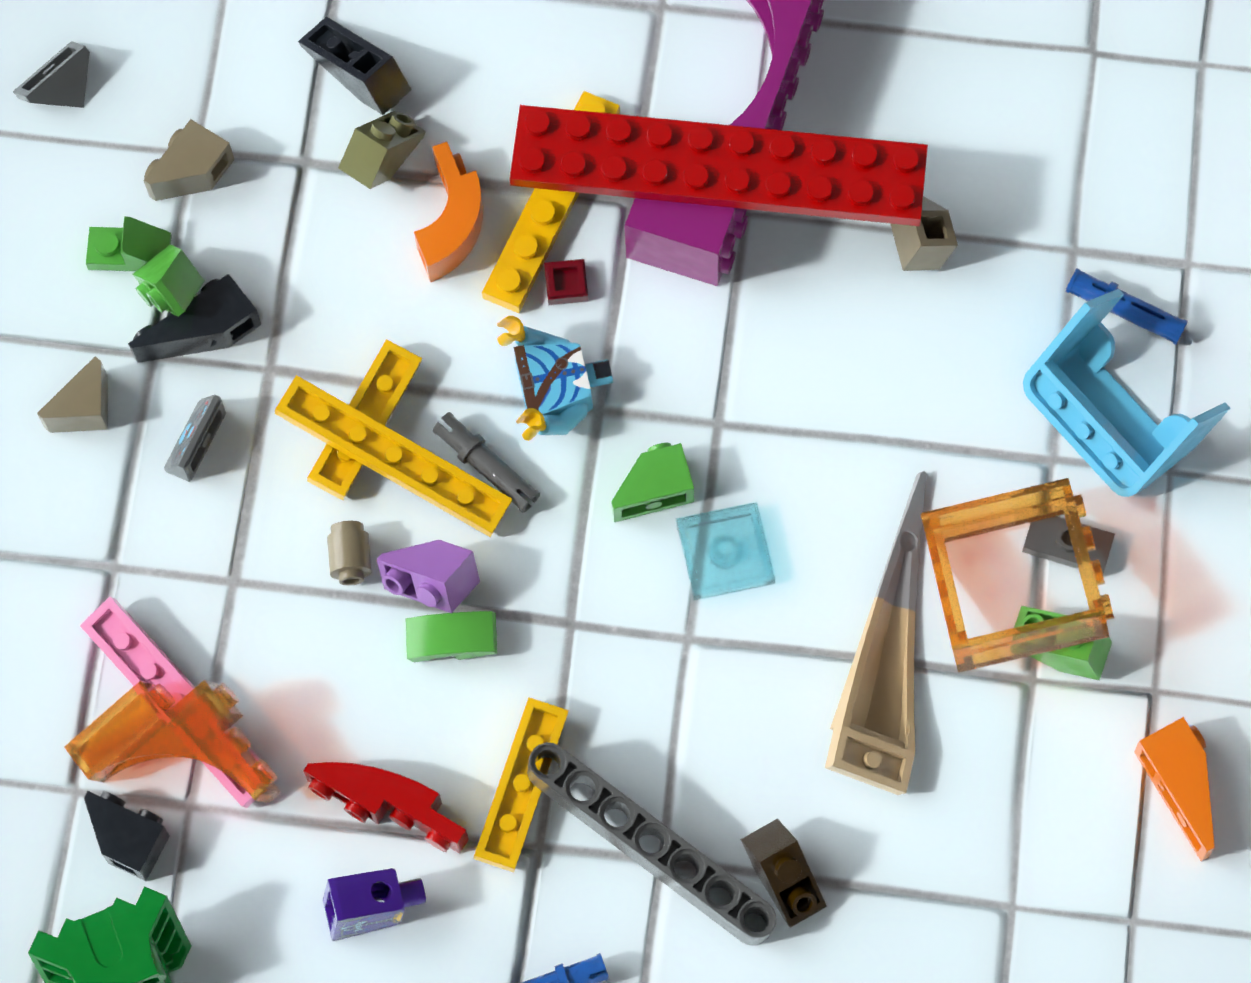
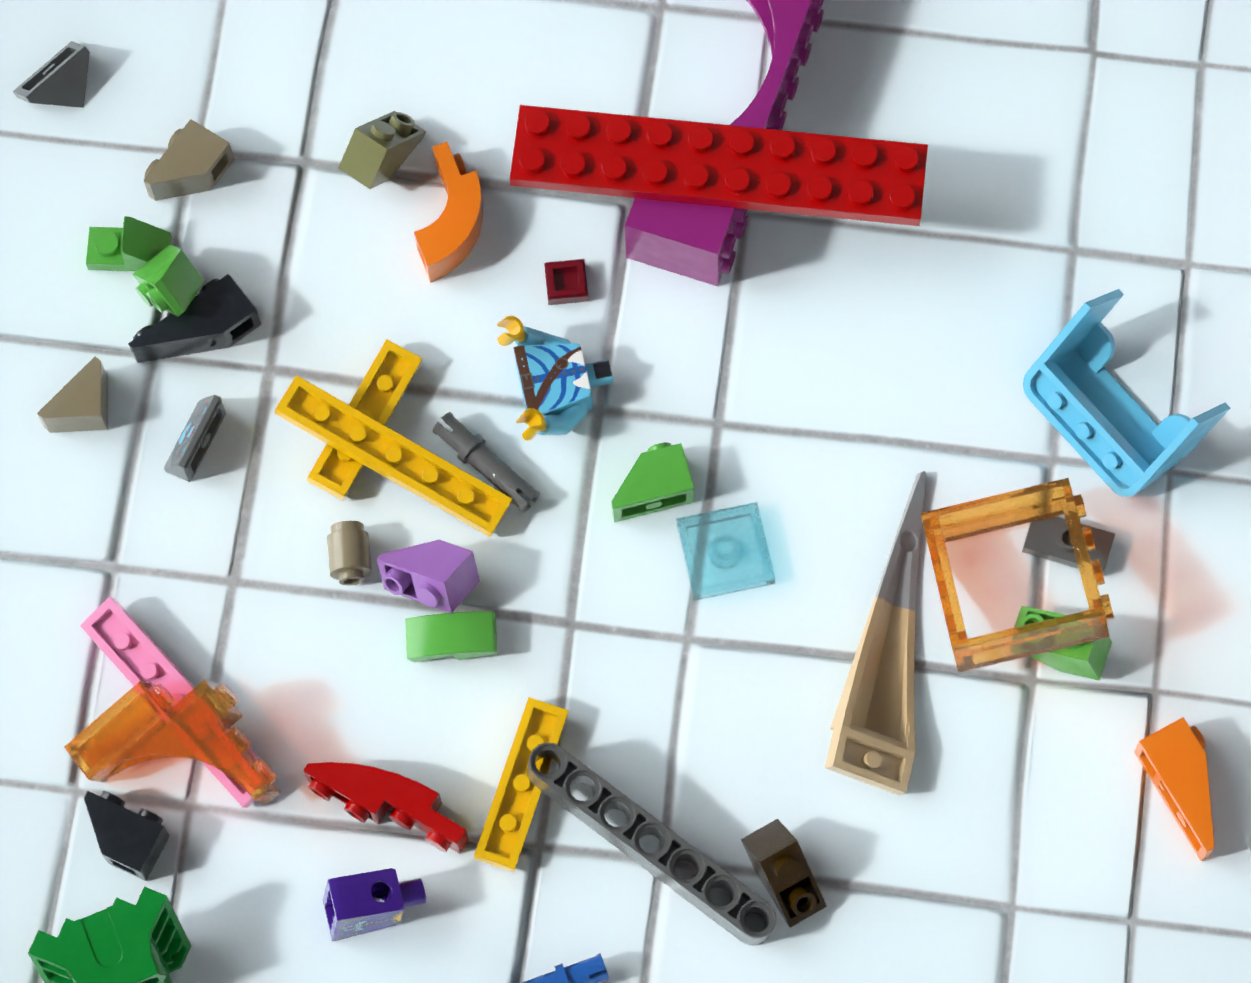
black slope [298,16,412,115] -> none
yellow plate [482,91,620,313] -> none
dark tan slope [891,196,958,271] -> none
blue pin [1065,268,1188,345] -> none

